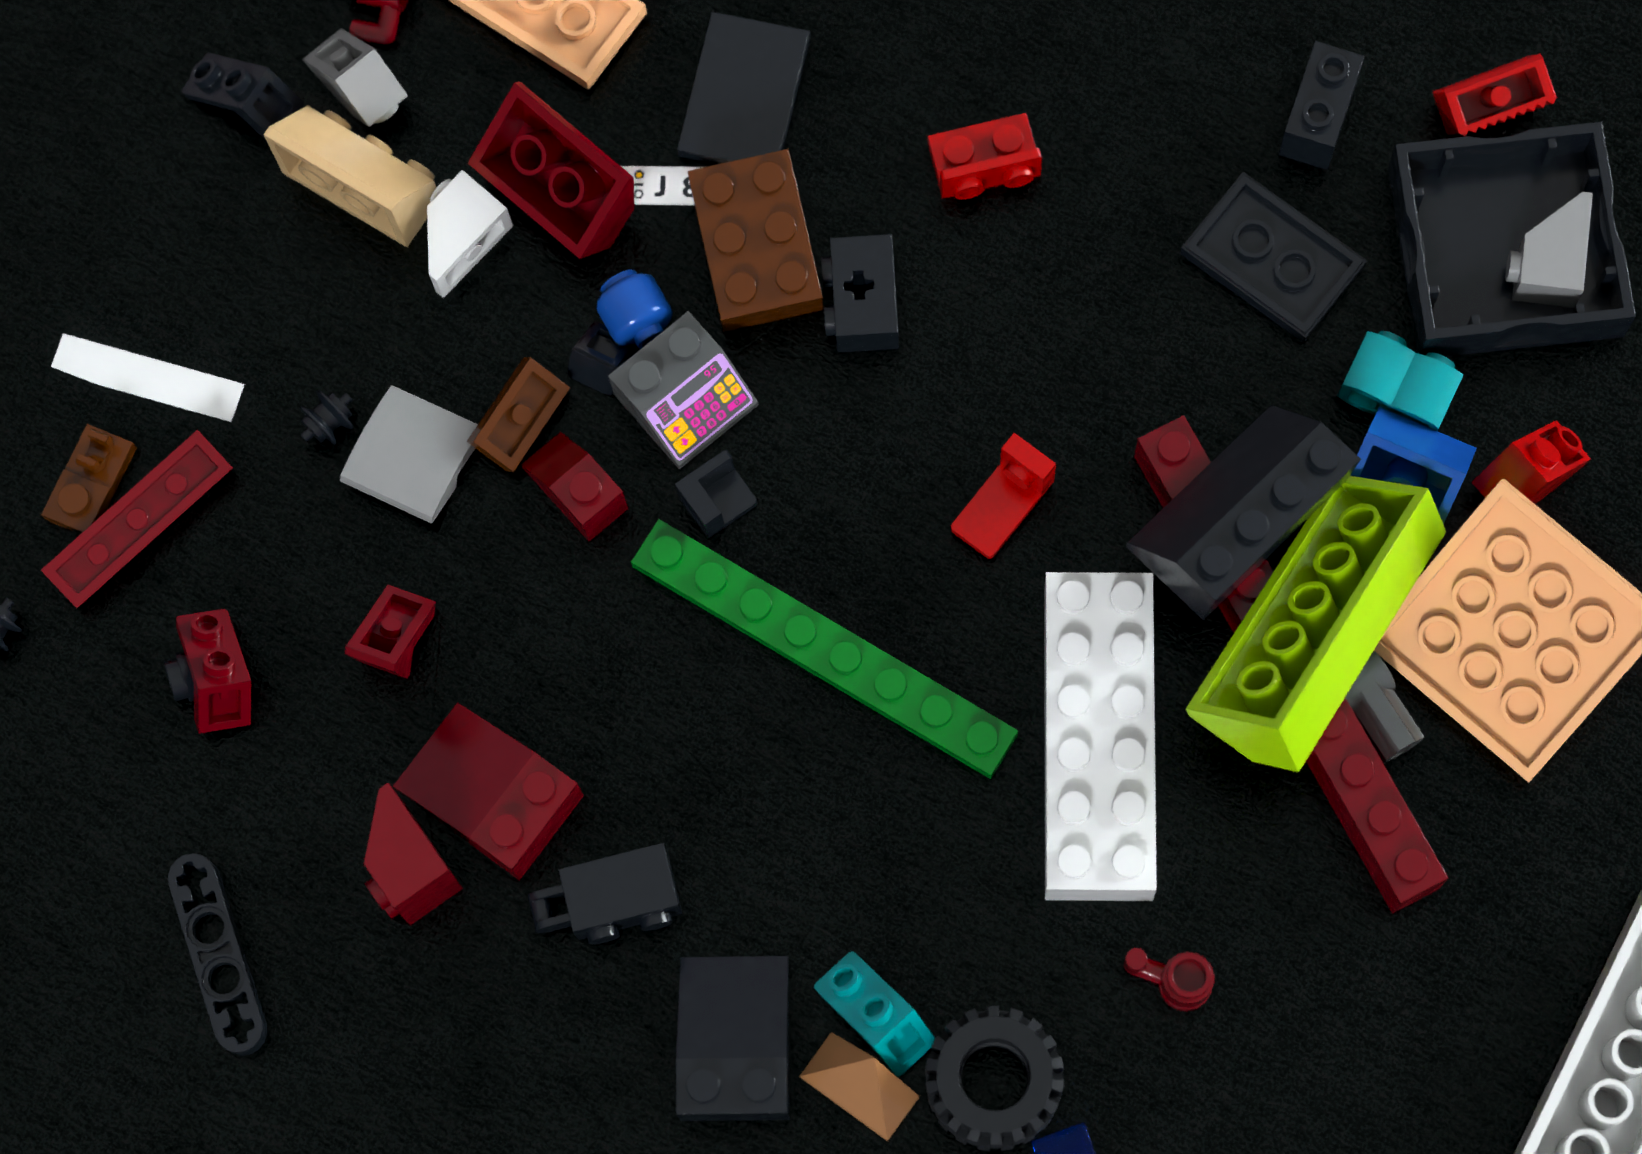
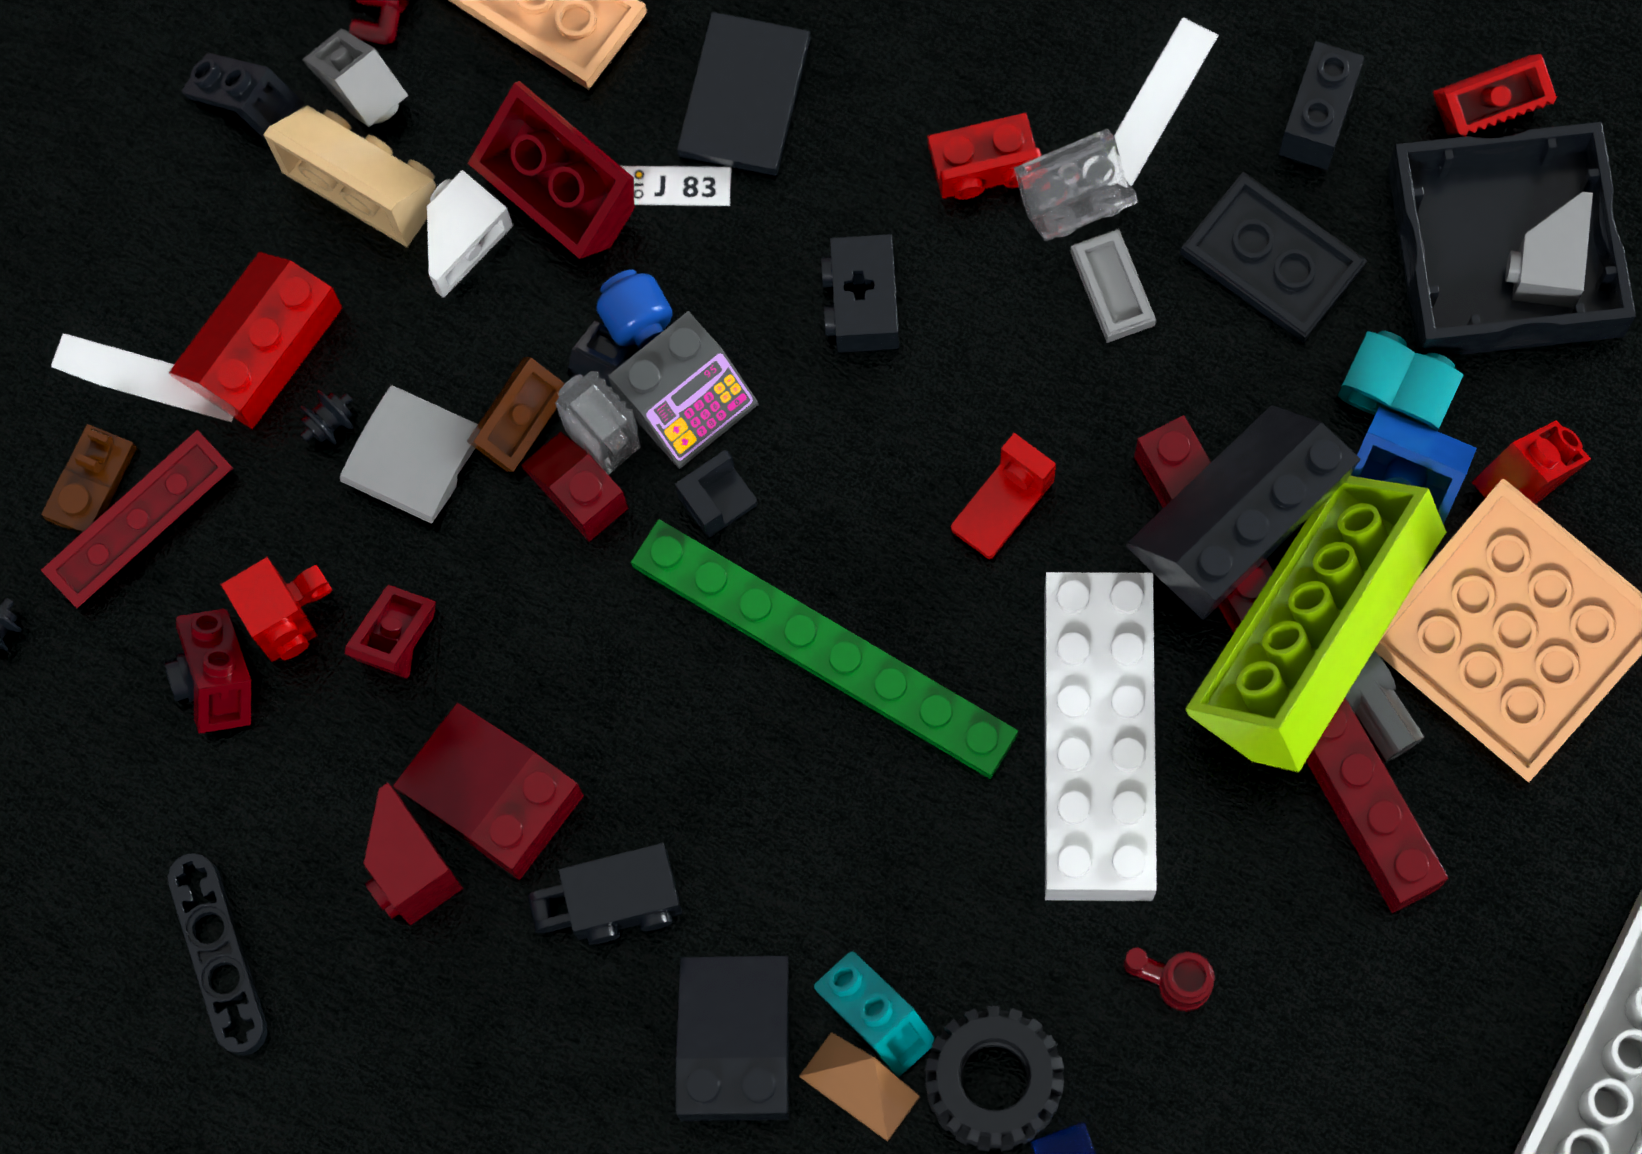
reddish brown brick [687,149,823,332] -> none
none -> red slope [168,252,343,429]
none -> red brick [221,557,333,662]
none -> clear brick [555,371,641,474]
none -> clear bracket [1014,128,1138,240]
none -> light grey tile [1070,229,1156,343]
none -> white sticker [1092,18,1218,192]

